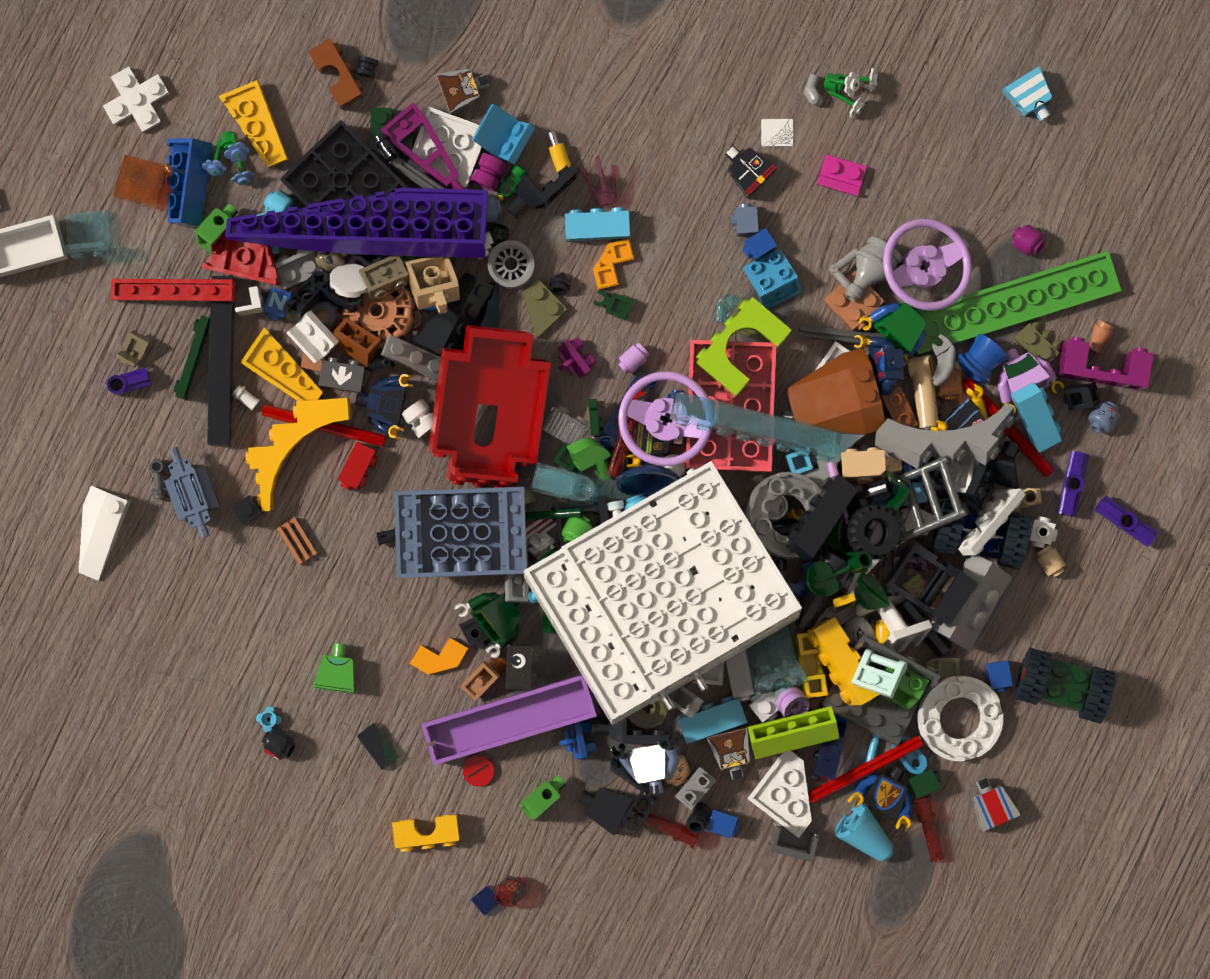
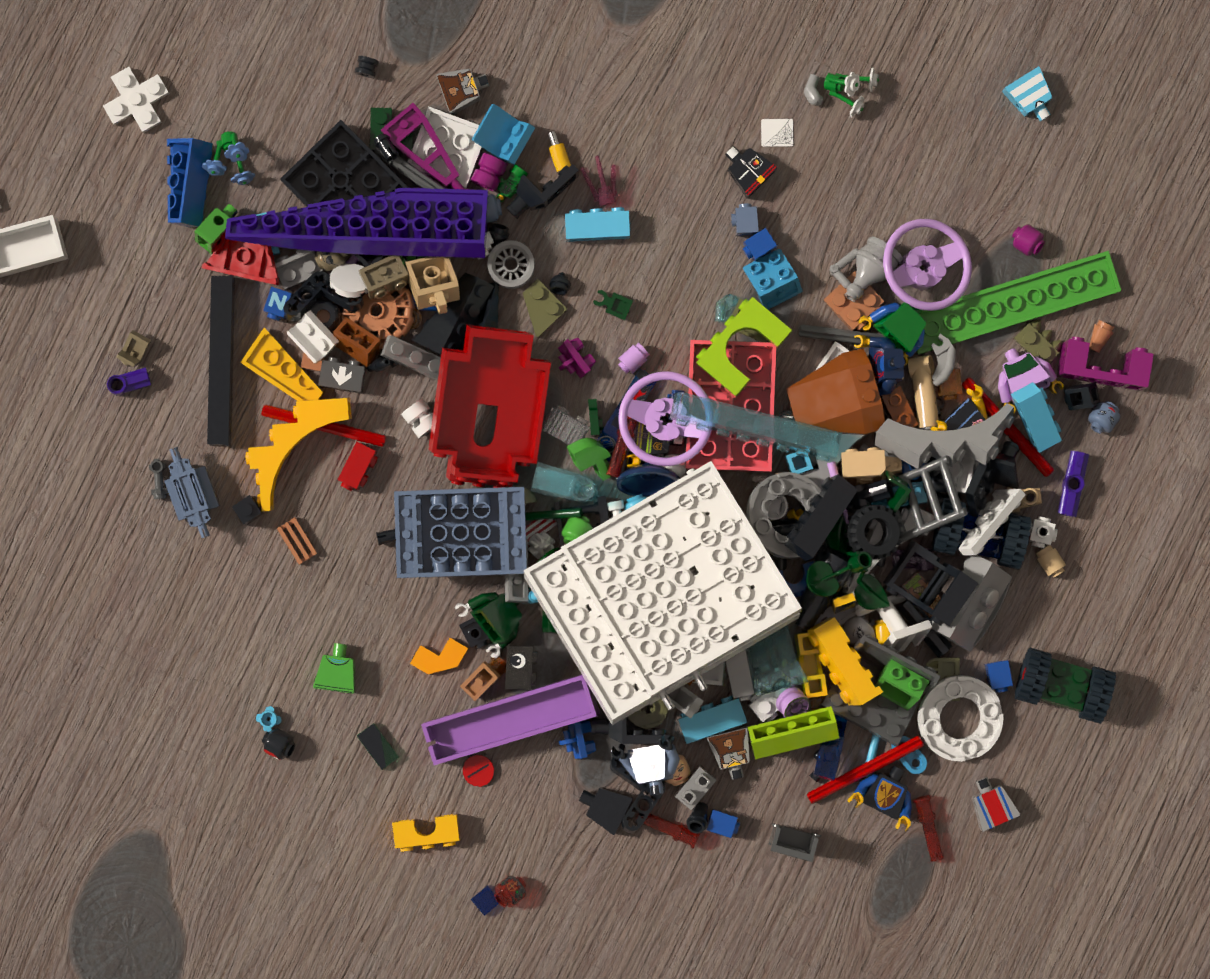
clear light blue bracket [64,210,112,259] -> none
white wedge [79,486,131,581] -> none
red plate [111,279,235,302] -> none
clear orange brick [113,155,169,210] -> none
dark green plate [173,315,210,400] -> none
yellow wing [219,80,289,168] -> none
white pin [232,385,260,411] -> none
white panel [235,286,265,316] -> none
medium azure head [264,190,296,213] -> none
dark orange arch [308,39,364,110] -> none
torso [355,374,413,440] -> none
bright green torso [518,776,566,821] -> none
dark green plate [553,443,593,478] -> none
light orange tile [593,238,634,290] -> none
white plate [747,751,812,838] -> none
dark pink plate [817,155,867,197] -> none
medium azure cone [835,803,894,861] -> none
light aqua plate [851,649,907,699] -> none
dark green brick [906,768,942,799] -> none
blue hat [957,334,1008,383] -> none
dark purple piece [1094,495,1158,547] -> none

